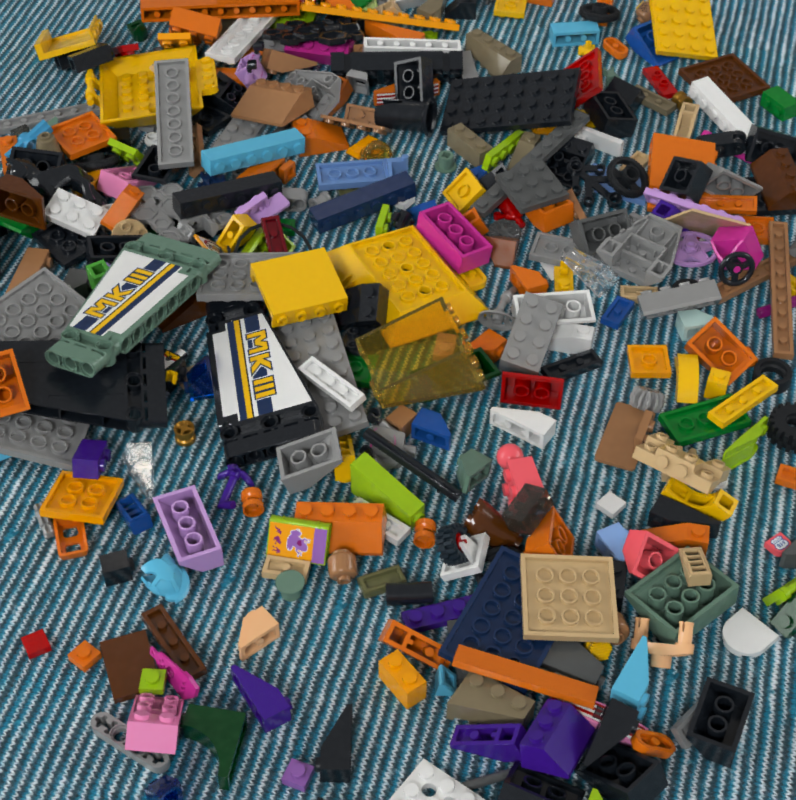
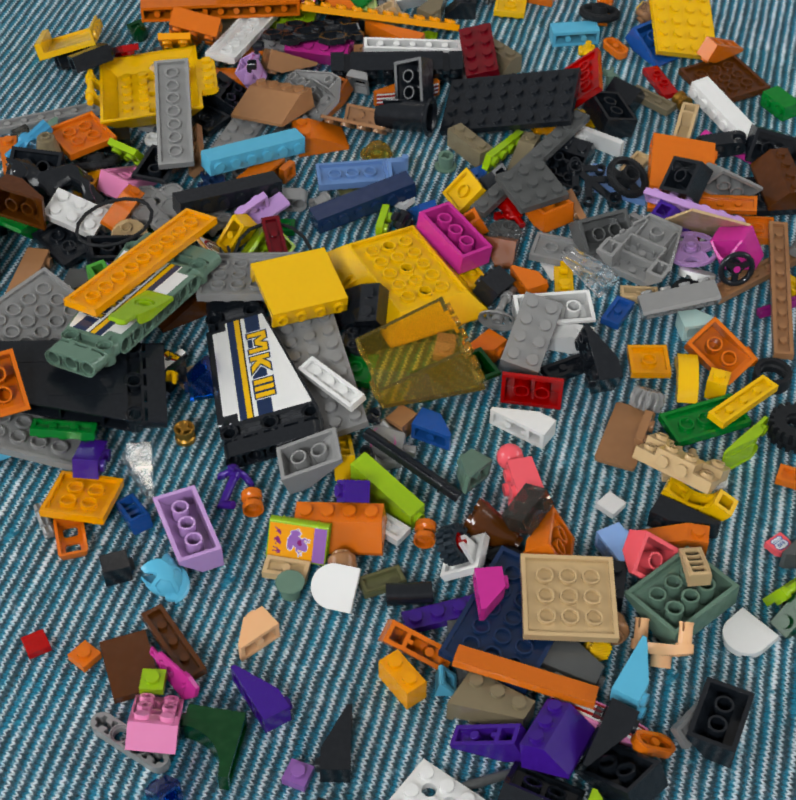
light orange tile [346,135,381,160] -> none
none -> green plate [30,418,97,441]
none -> light orange plate [63,208,218,317]
none -> black piece [75,197,154,248]
none -> lime piece [108,290,174,325]
none -> white tile [311,563,362,614]
none -> dark purple slope [334,480,370,503]
none -> dark red brick [458,23,500,78]
none -> black brick [472,265,516,307]
none -> dark pink slope [472,566,509,621]
none -> black slope [574,324,623,394]
none -> white tile [678,266,717,281]
none -> orange slope [697,36,744,63]

